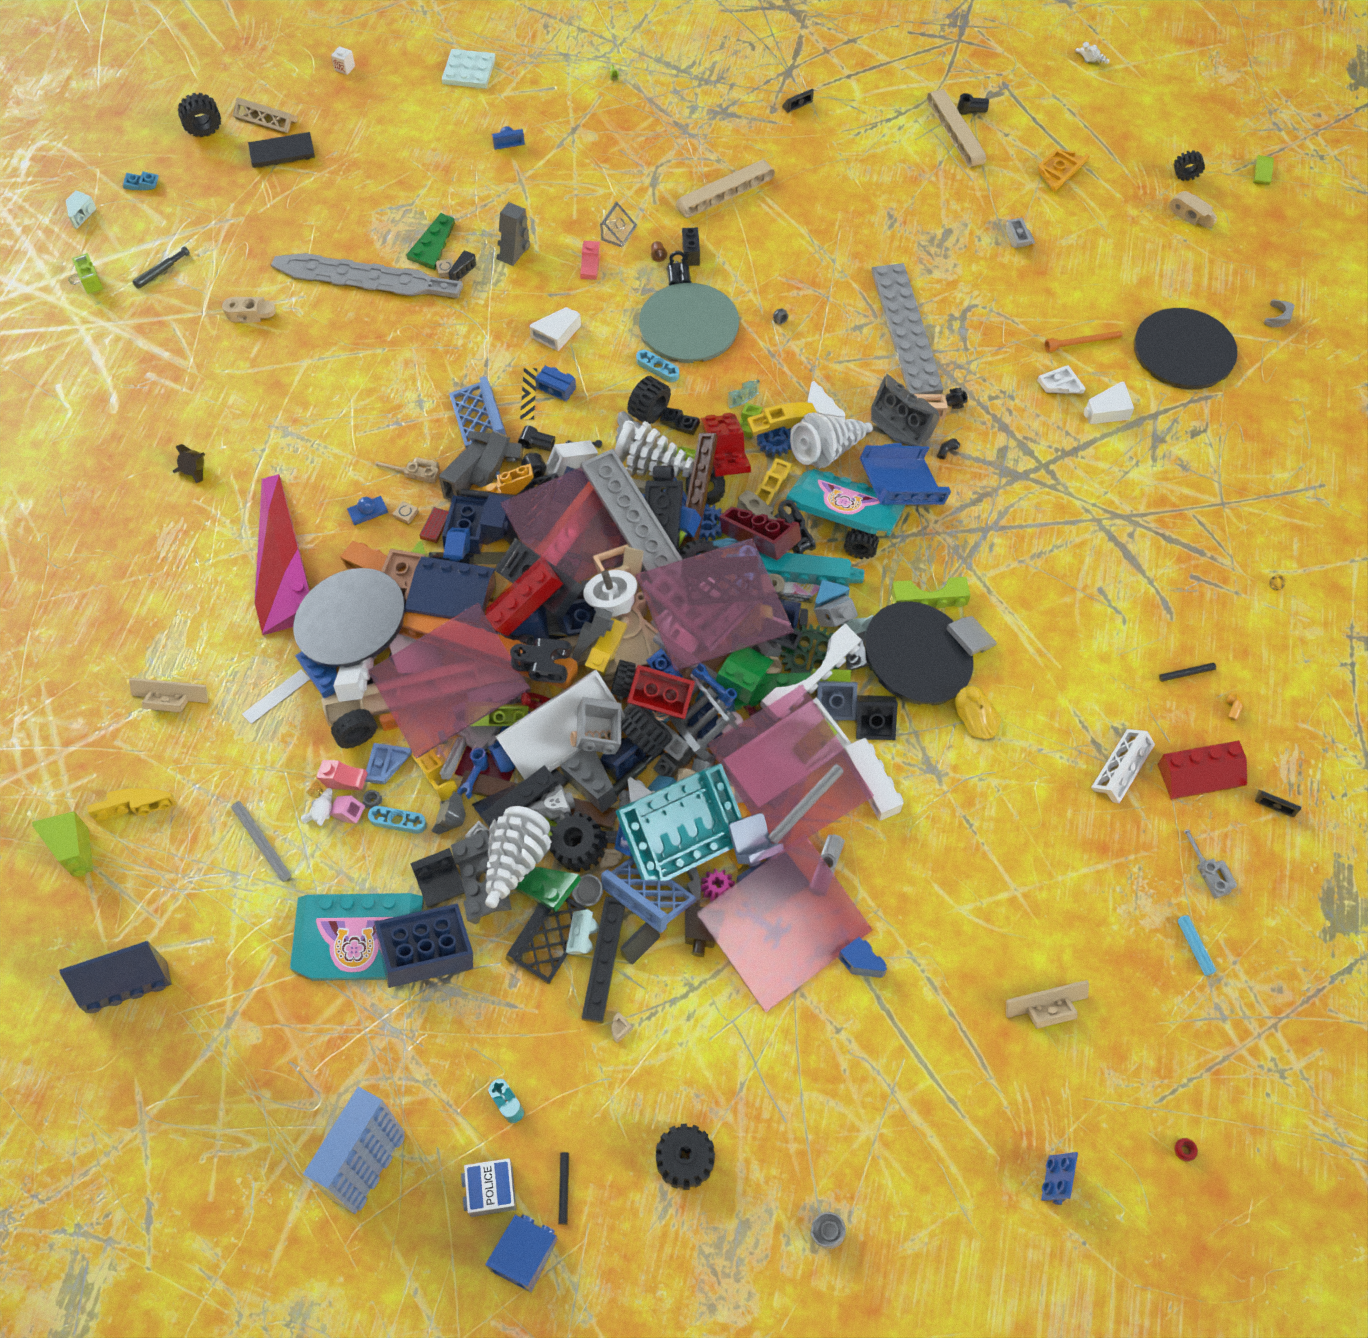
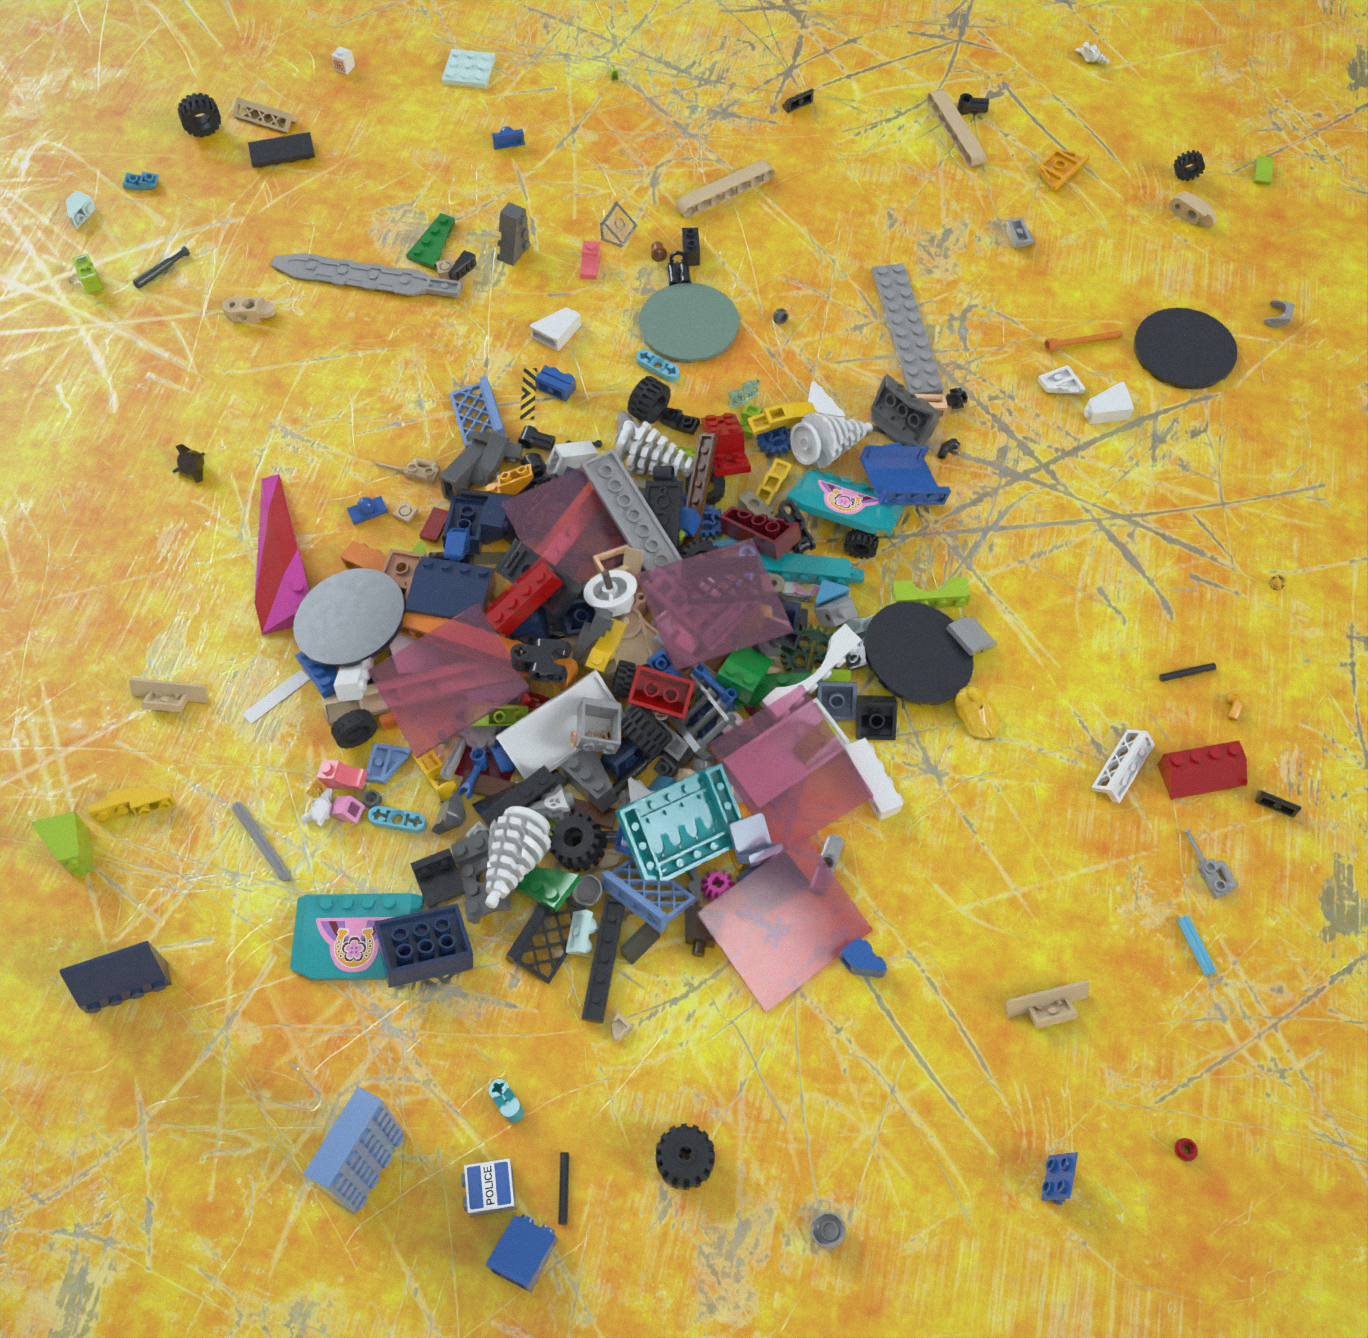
light grey axle [768,764,844,843] -> none

